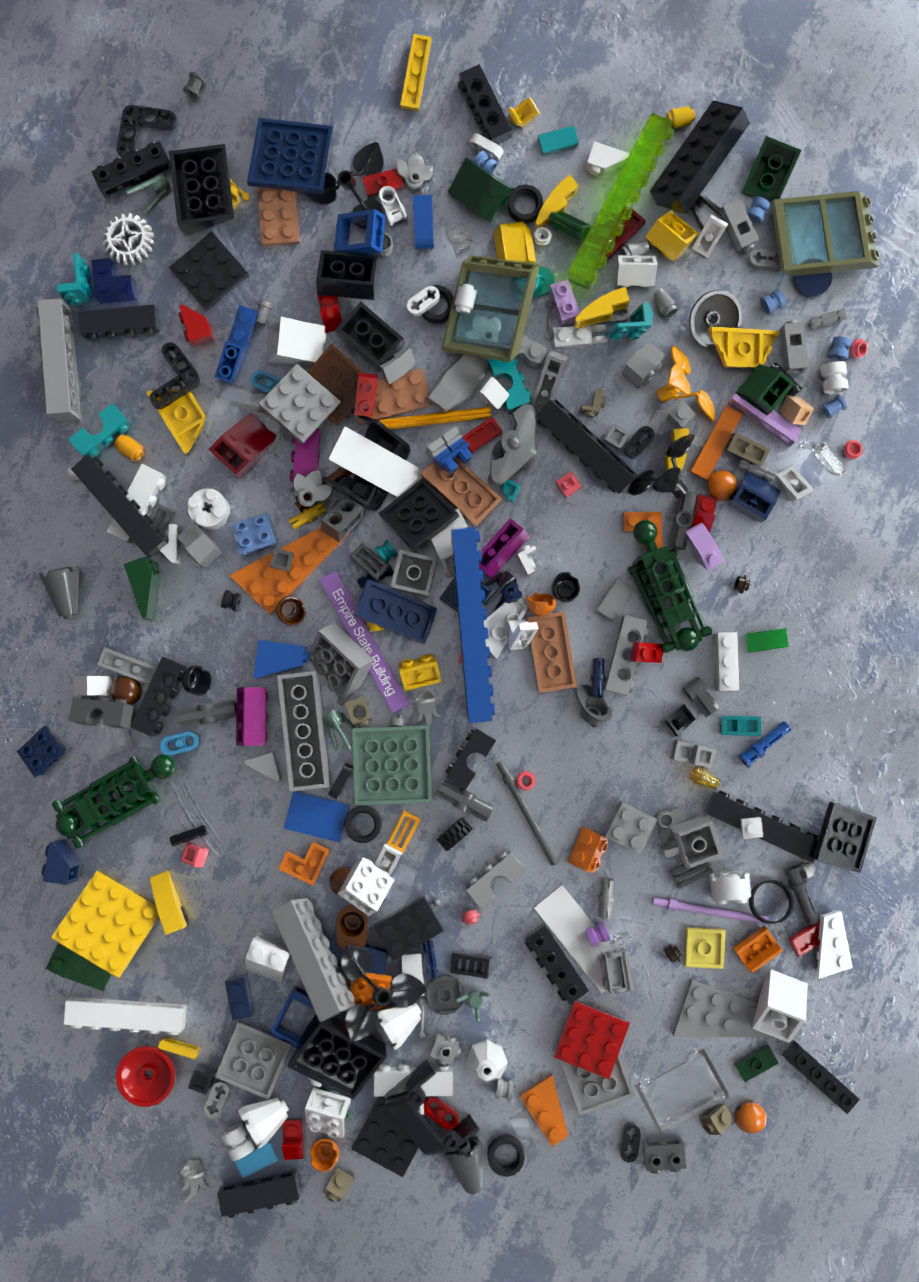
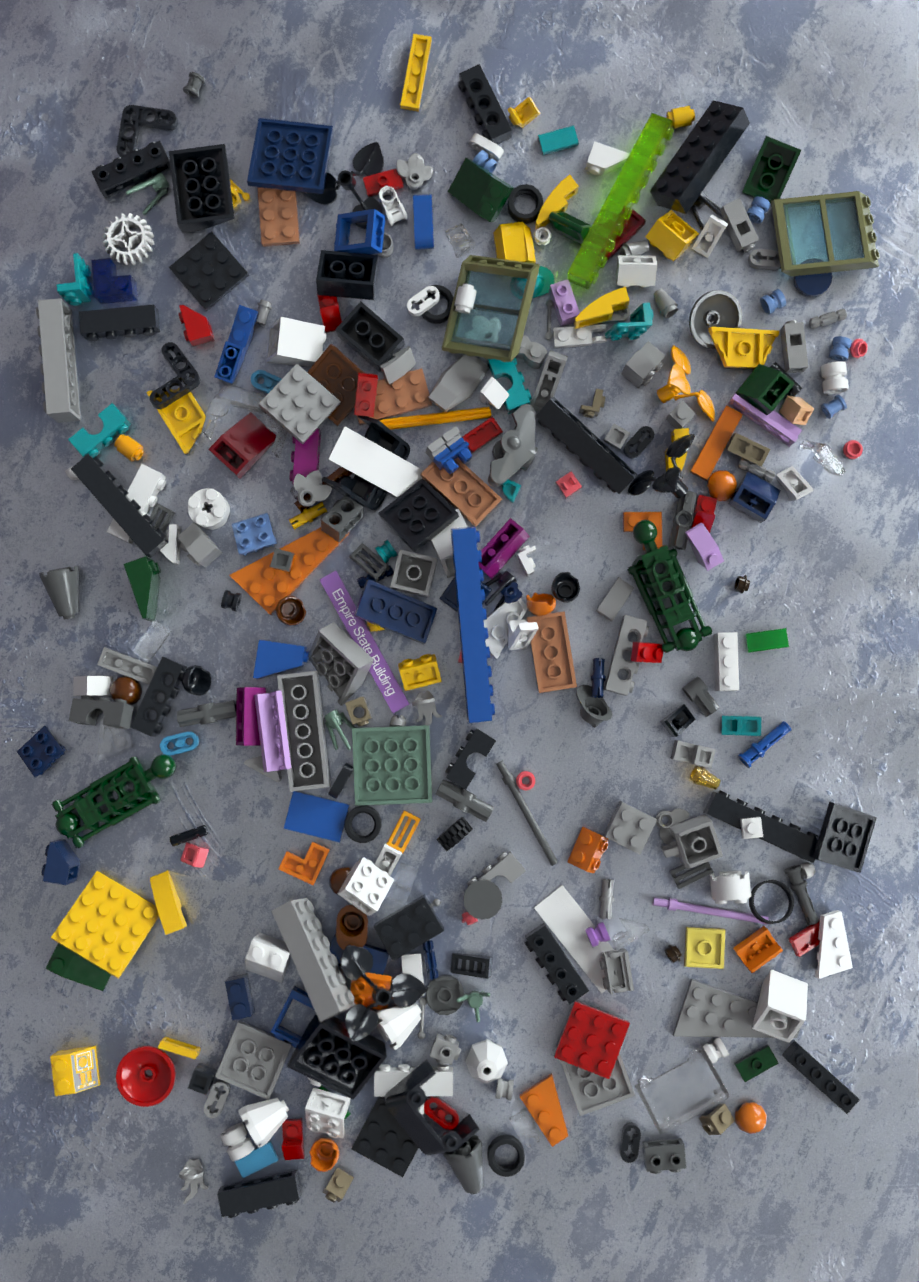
white brick [64,997,187,1035] -> none
none -> yellow slope [50,1045,100,1096]
none -> clear tile [133,620,172,662]
none -> lavender fence [254,691,291,772]
none -> dark grey tile [463,879,502,920]
none -> white wheel [702,1037,729,1064]

